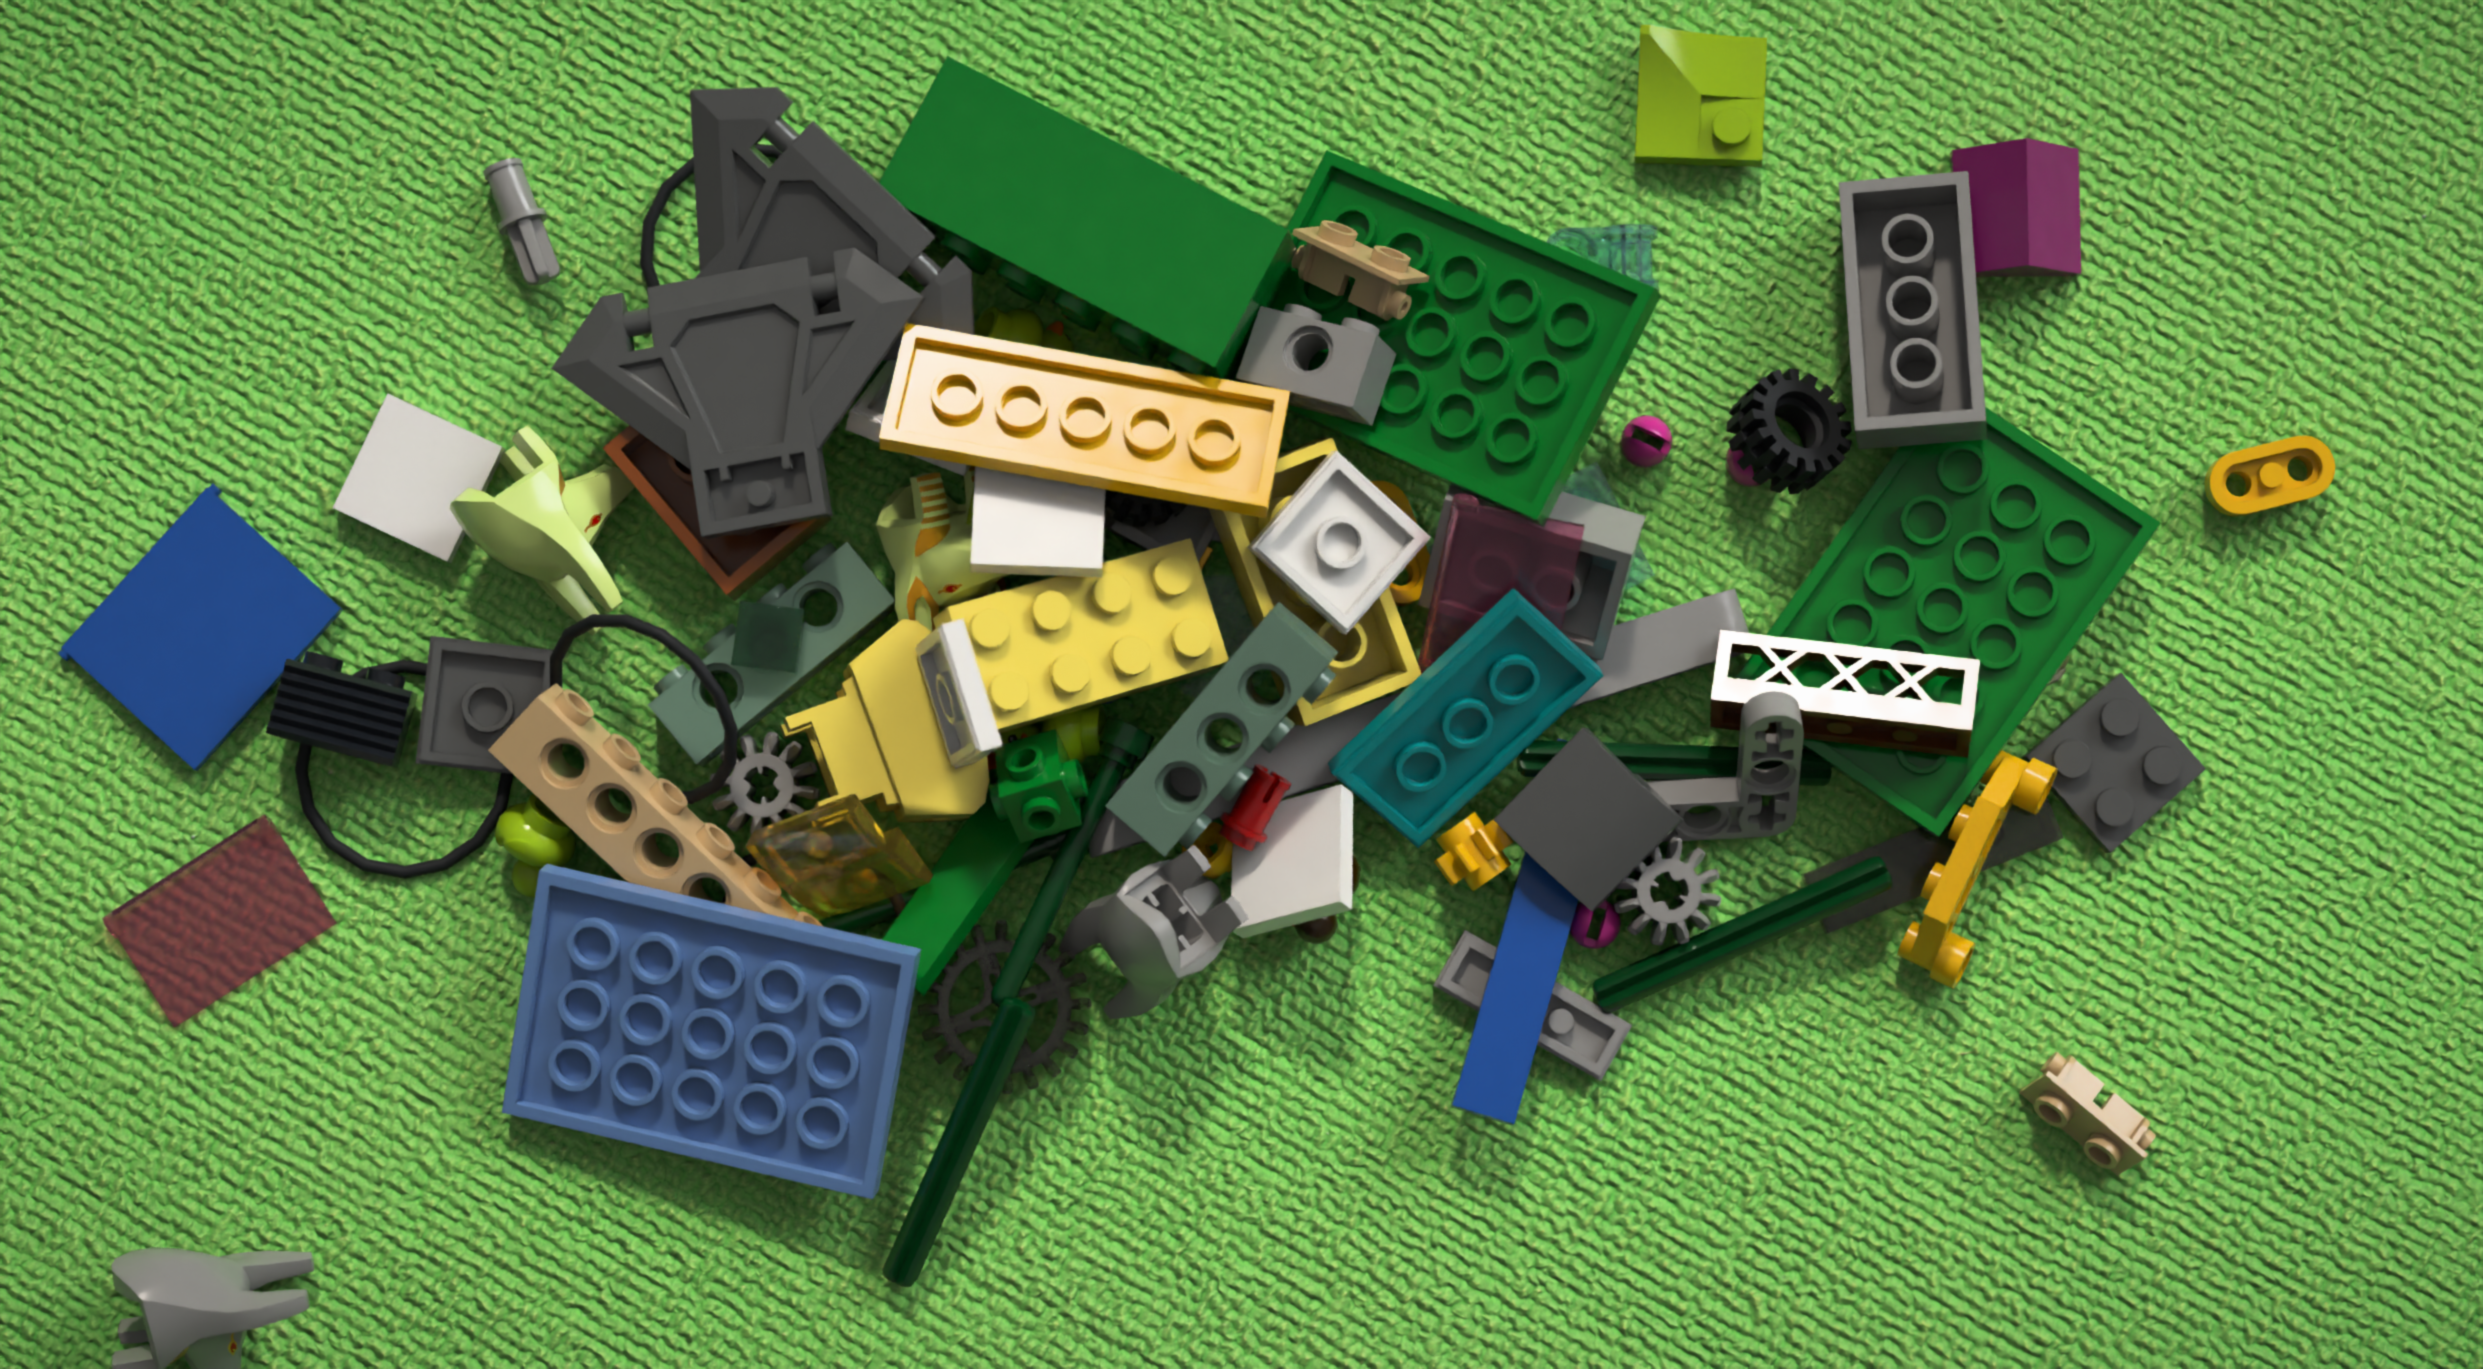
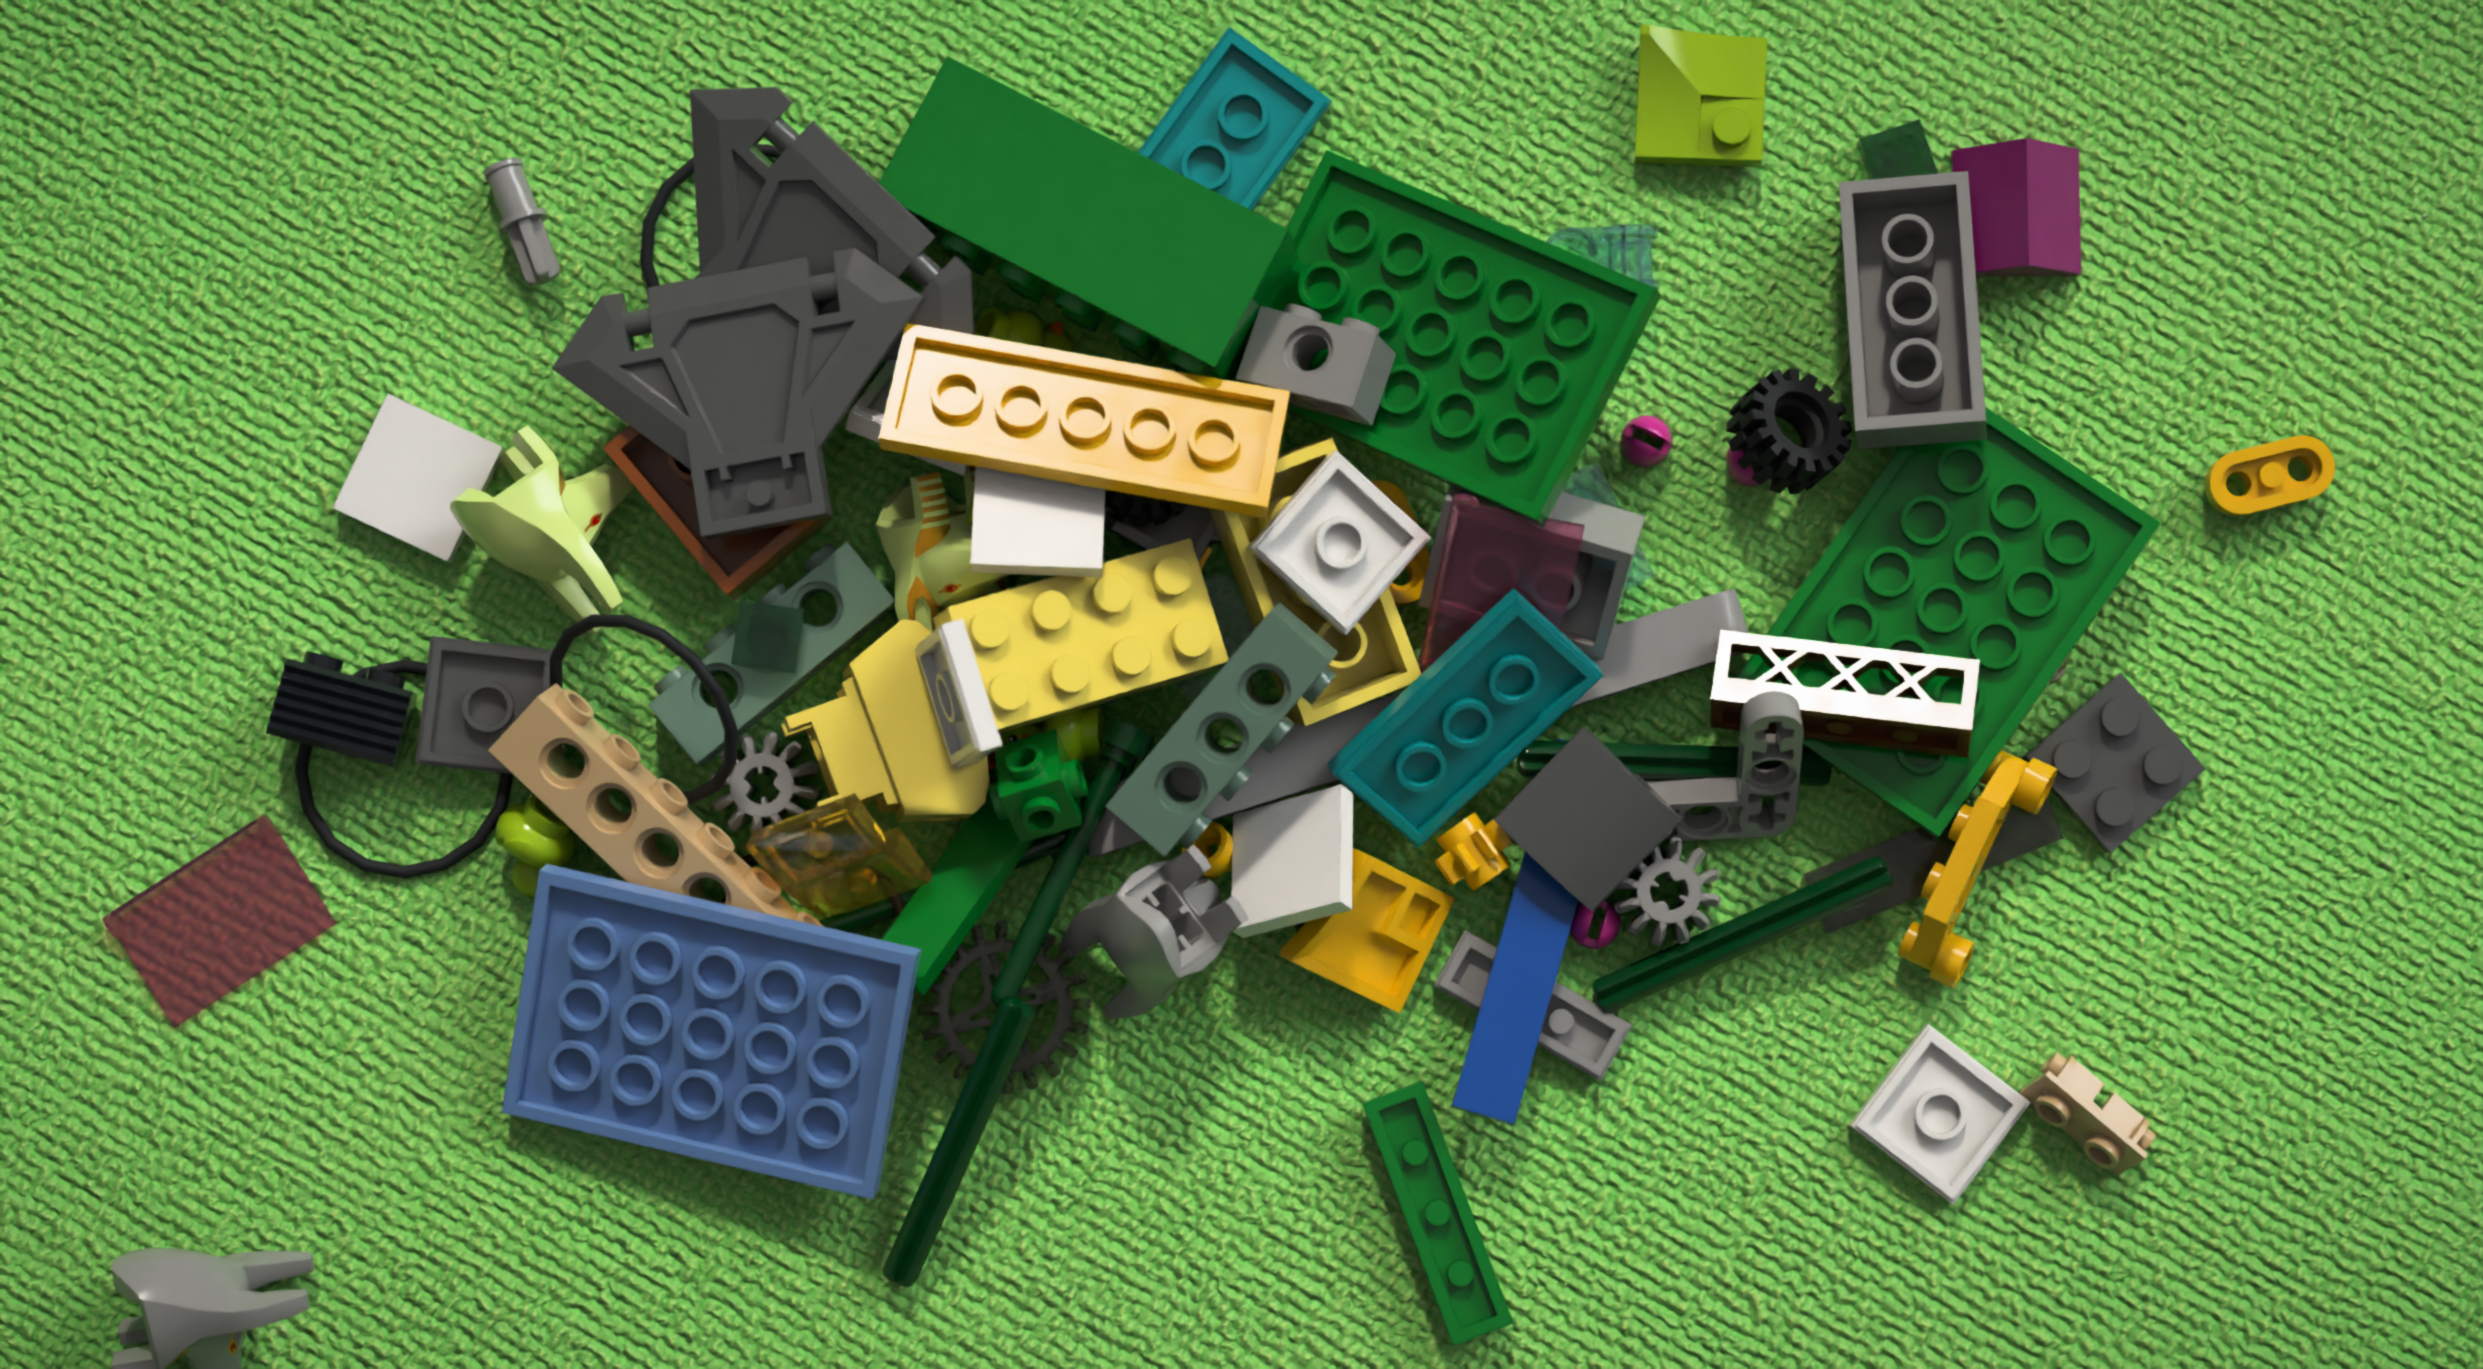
blue piece [58,484,343,771] -> none
red pin [1219,764,1292,851] -> none
tan hinge [1292,220,1430,320] -> none
none -> teal tile [1137,27,1331,211]
none -> yellow plate [1279,848,1455,1013]
none -> green plate [1362,1080,1513,1346]
none -> white tile [1849,1024,2031,1204]
none -> clear green tile [1857,119,1938,180]

